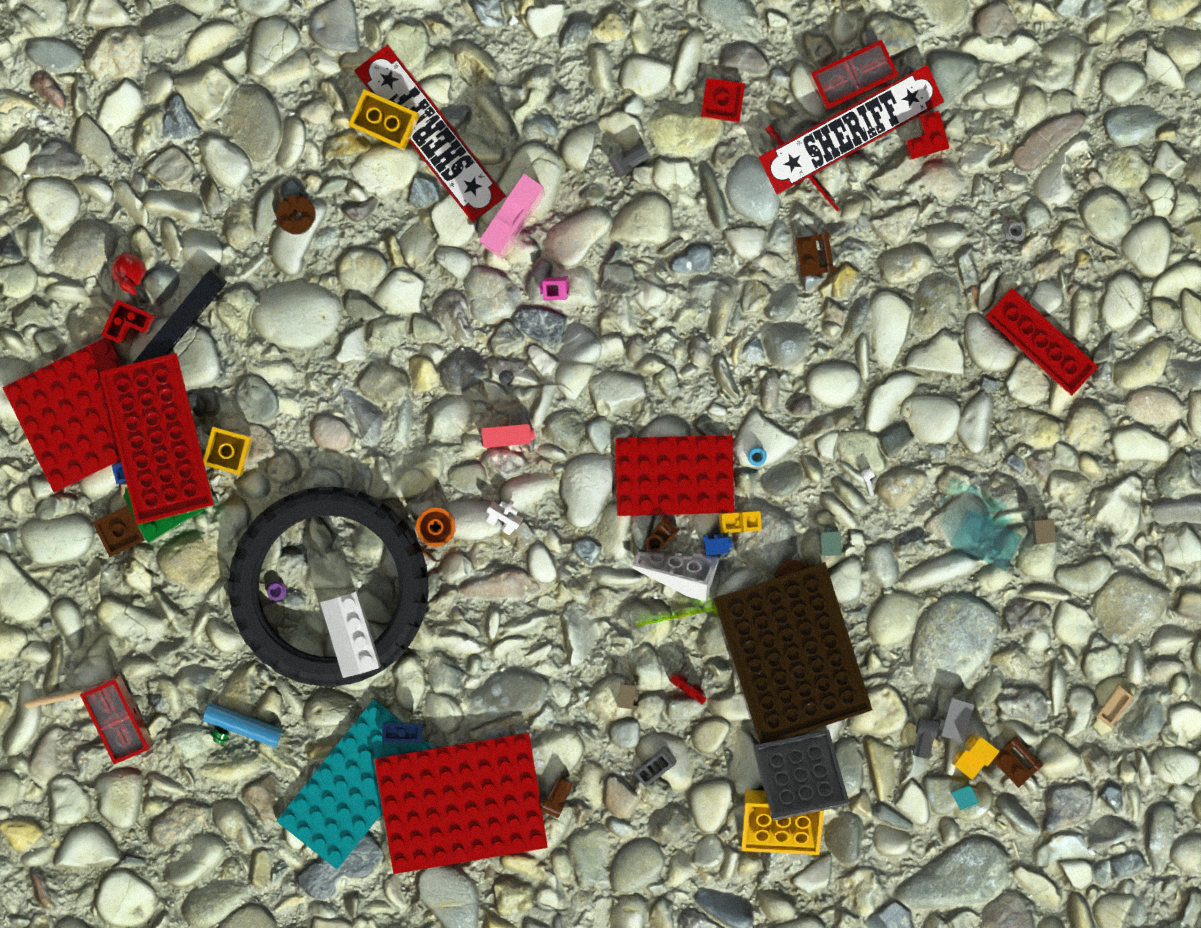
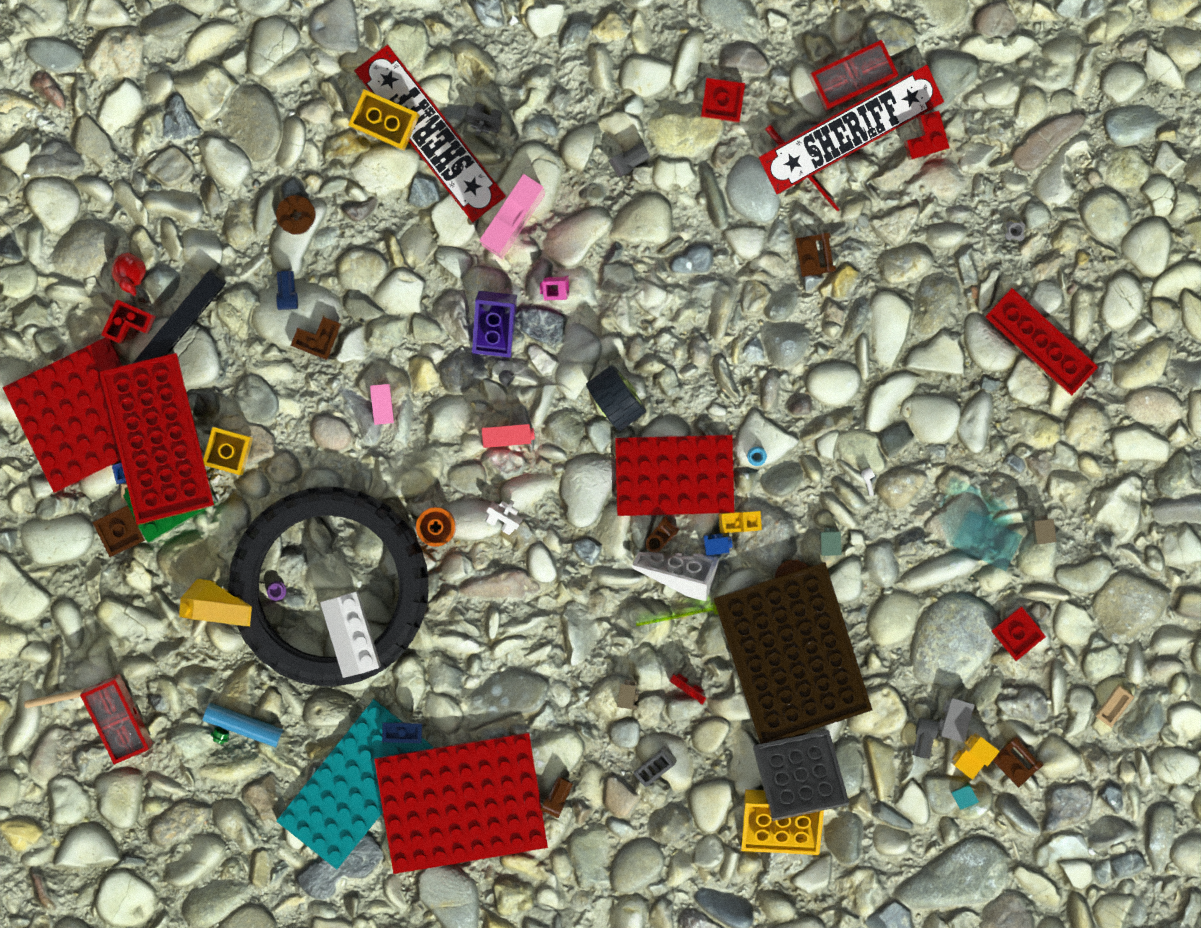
none -> yellow wedge [179,579,252,626]
none -> dark blue piece [276,271,298,310]
none -> reddish brown plate [290,317,342,360]
none -> bright pink slope [370,384,394,425]
none -> dark grey hips [465,102,502,136]
none -> dark purple slope [472,291,517,358]
none -> black wheel [586,365,646,431]
none -> red plate [990,606,1046,661]

